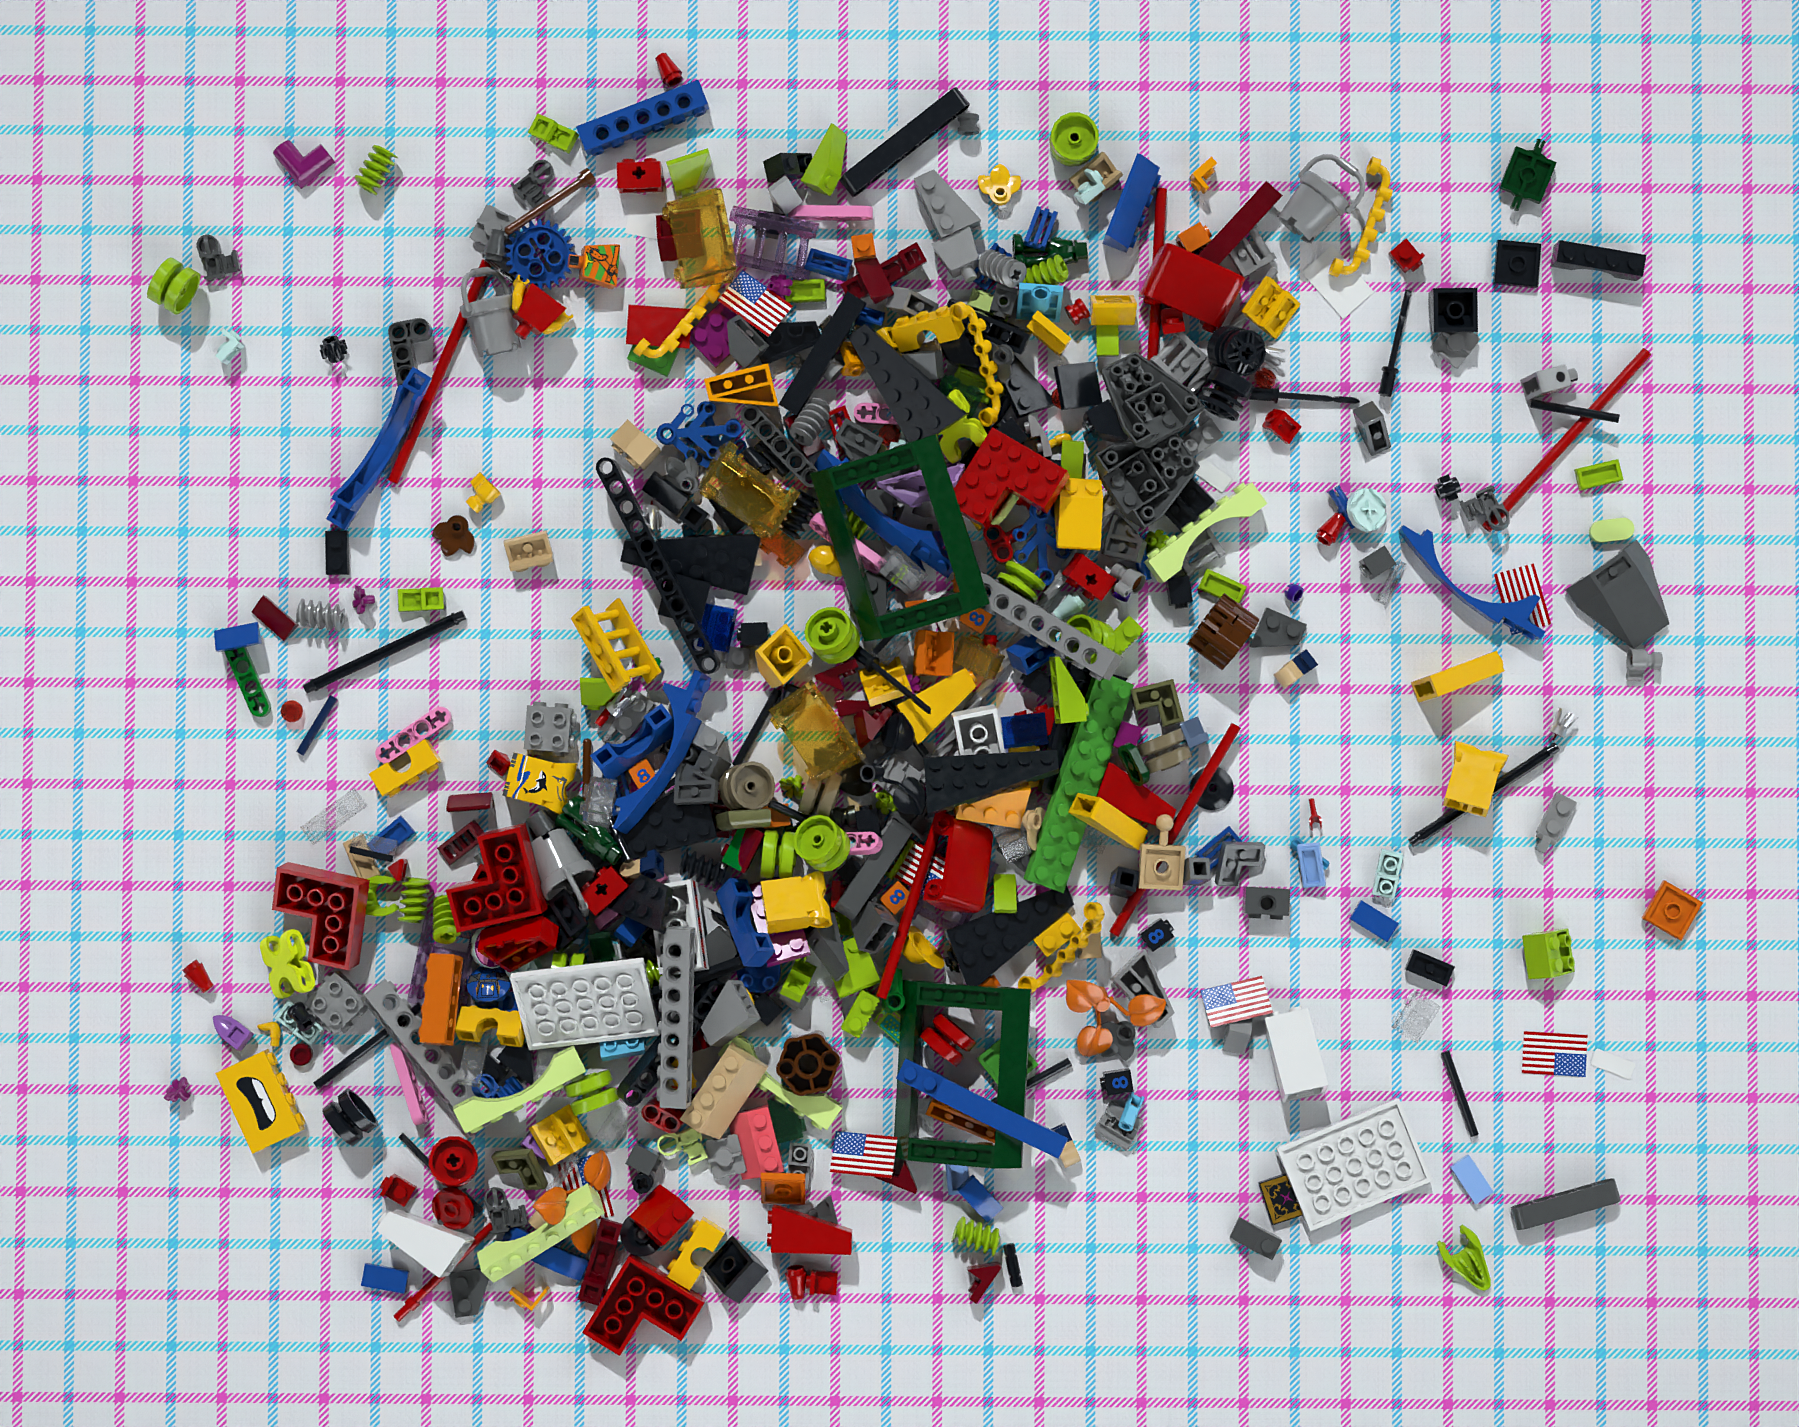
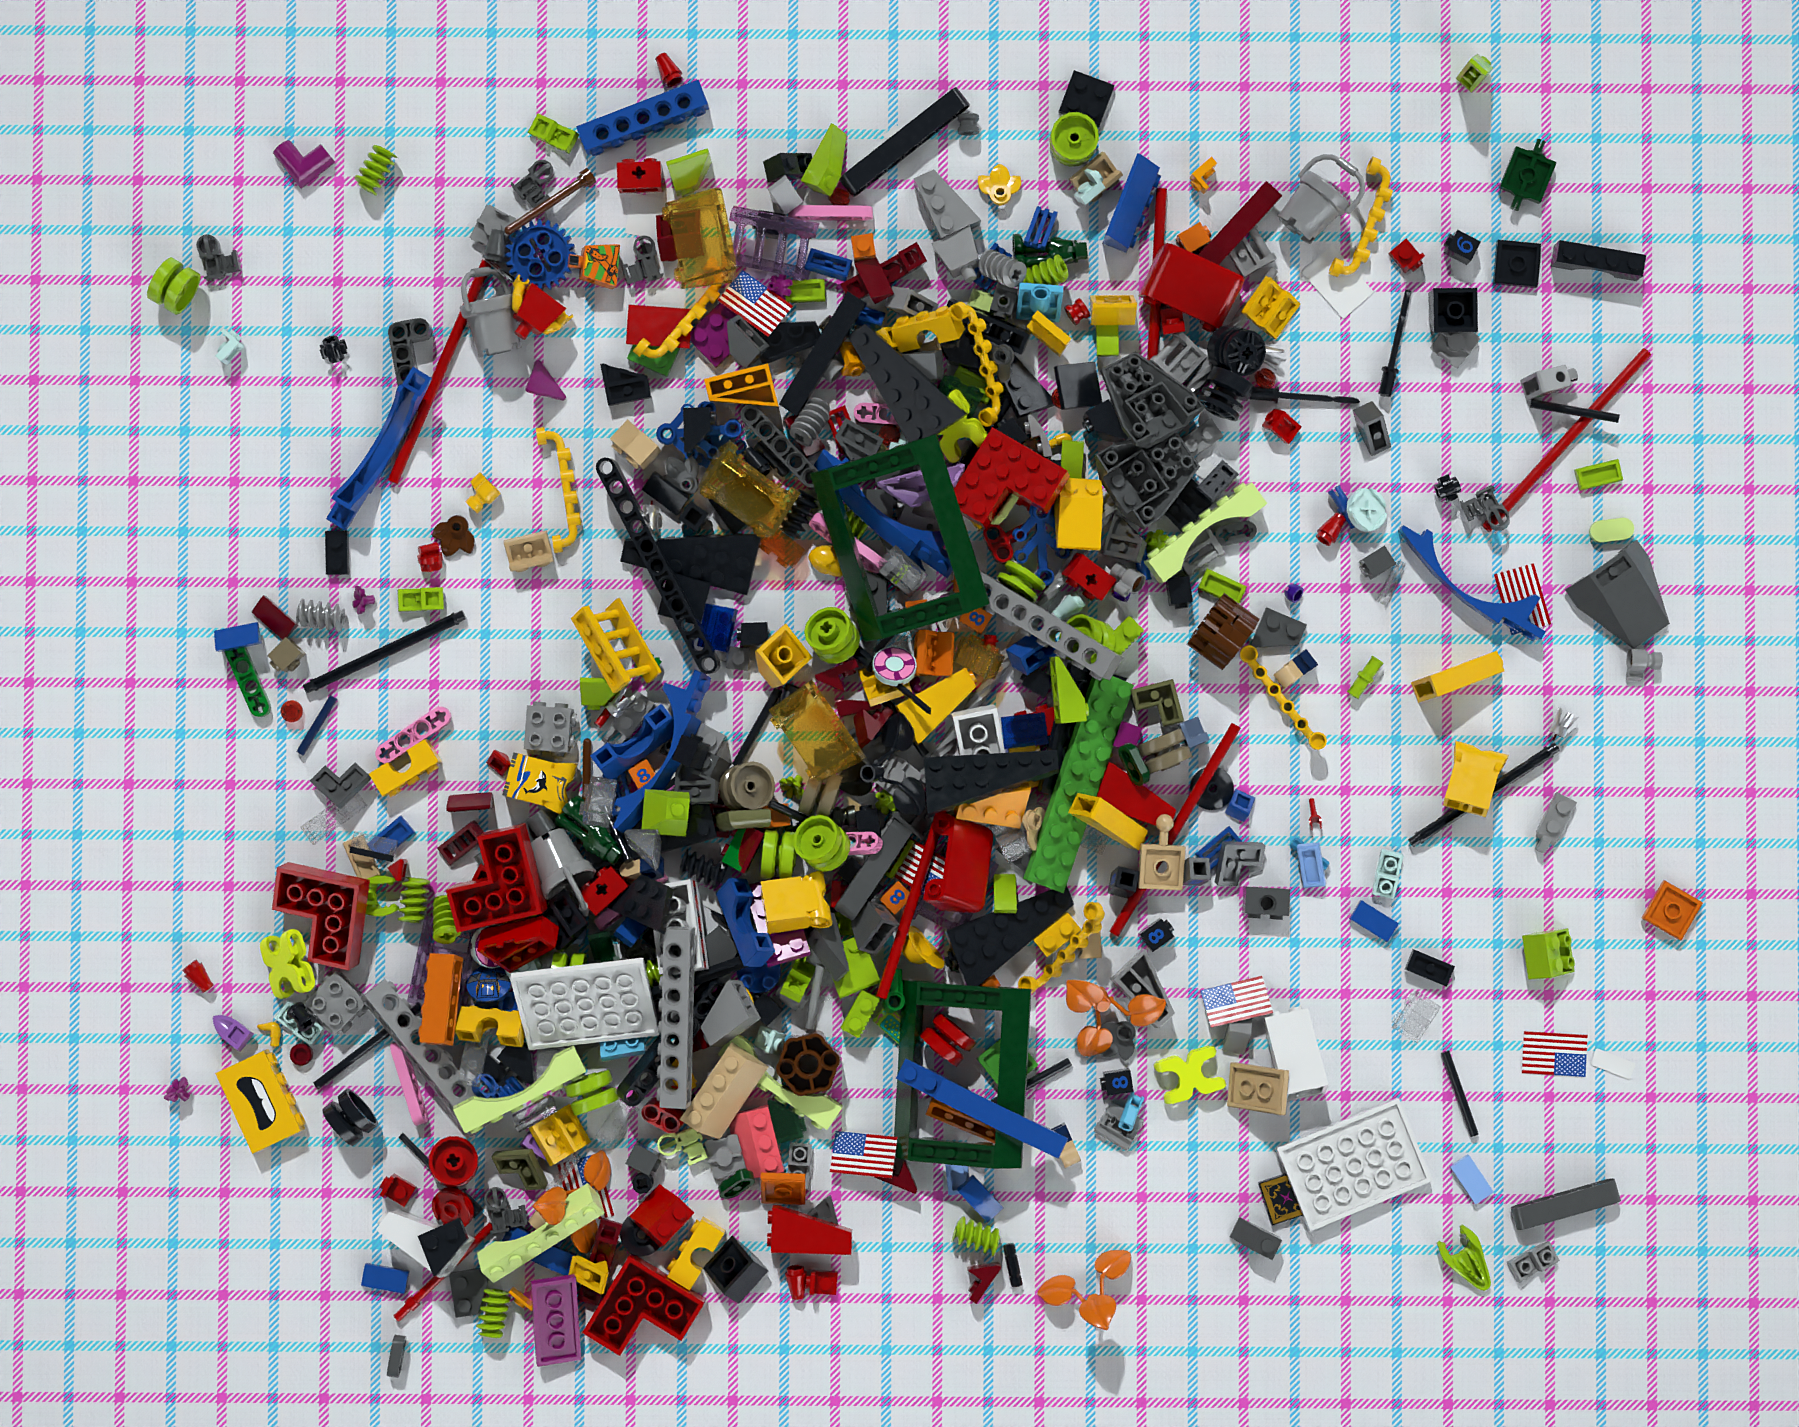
none -> dark tan brick [267,637,306,672]
none -> dark grey plate [310,763,371,810]
none -> dark grey beam [387,1334,407,1378]
none -> red piece [417,542,443,572]
none -> black wing [418,1218,469,1277]
none -> lime piece [476,1289,510,1338]
none -> clear tile [512,1094,558,1133]
none -> magenta piece [525,360,566,401]
none -> magenta plate [530,1274,581,1367]
none -> yellow bar [536,427,581,553]
none -> yellow slope [568,1255,608,1294]
none -> black wing [600,363,652,406]
none -> dark grey piece [621,235,664,286]
none -> clear slope [624,829,662,870]
none -> lime slope [641,789,690,836]
none -> black brick [672,733,710,770]
none -> black slope [683,407,717,453]
none -> dark green plate [718,1169,755,1199]
none -> light aqua bracket [753,1025,786,1056]
none -> light grey bar [805,964,825,1029]
none -> clear red plate [828,188,850,206]
none -> tile [872,646,917,686]
none -> orange plant [1037,1250,1131,1330]
none -> black plate [1058,70,1115,127]
none -> neon yellow piece [1153,1045,1226,1104]
none -> black plate [1194,460,1239,505]
none -> dark grey beam [1215,521,1257,546]
none -> blue slope [1225,789,1255,822]
none -> tan tile [1227,1062,1289,1115]
none -> yellow bar [1239,645,1327,750]
none -> lime pin [1347,656,1384,699]
none -> black brick [1444,230,1481,265]
none -> lime slope [1456,54,1494,93]
none -> light grey slope [1507,1241,1560,1282]

